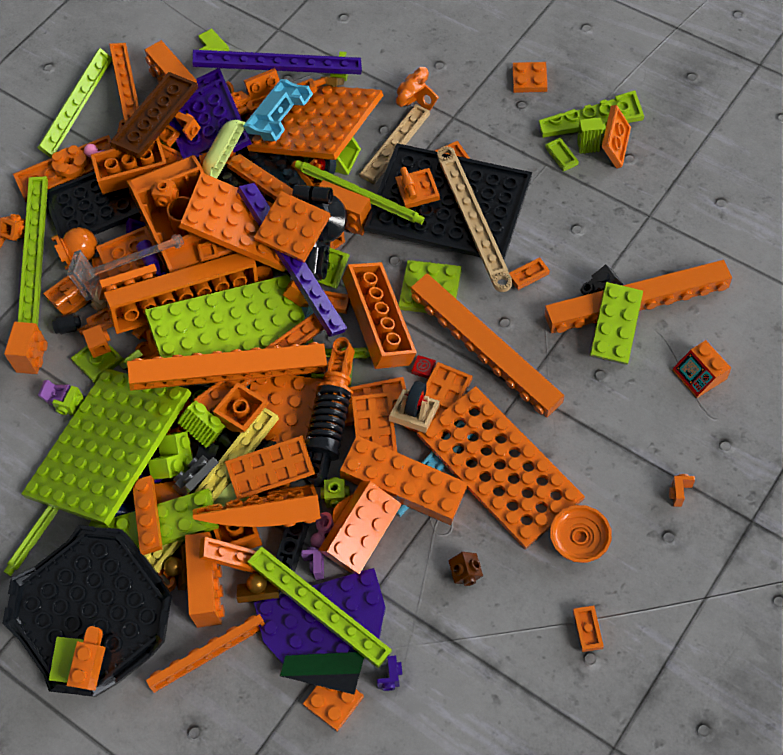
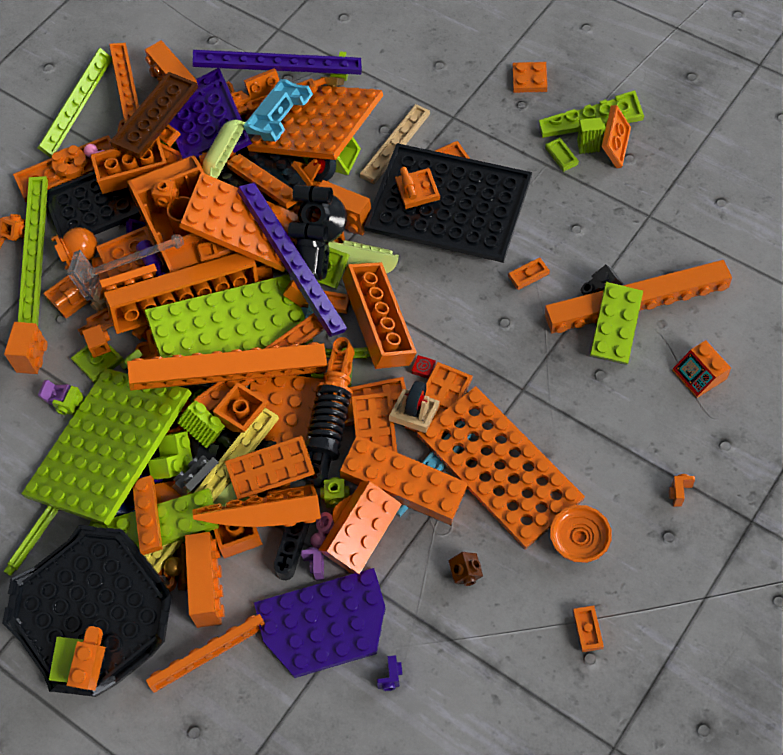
black brick [52,313,81,335] -> none
orange bracket [175,111,201,141] -> none
lime tile [198,28,230,51] -> none
orange plate [199,537,276,573] -> none
pearl gold tile [237,573,279,603] -> none
lime plate [247,546,392,668] -> none
orange plate [254,191,331,263] -> none
dark green sticker [280,652,364,694] -> none
lime piece [295,160,425,225] -> none
orange plate [303,686,364,732] -> none
orange piece [396,67,439,111] -> none
lime plate [399,260,462,313] -> none
orange brick [411,273,564,418] -> none
tan plate [437,146,512,292] -> none
none -> yellowish green brick [328,240,399,274]

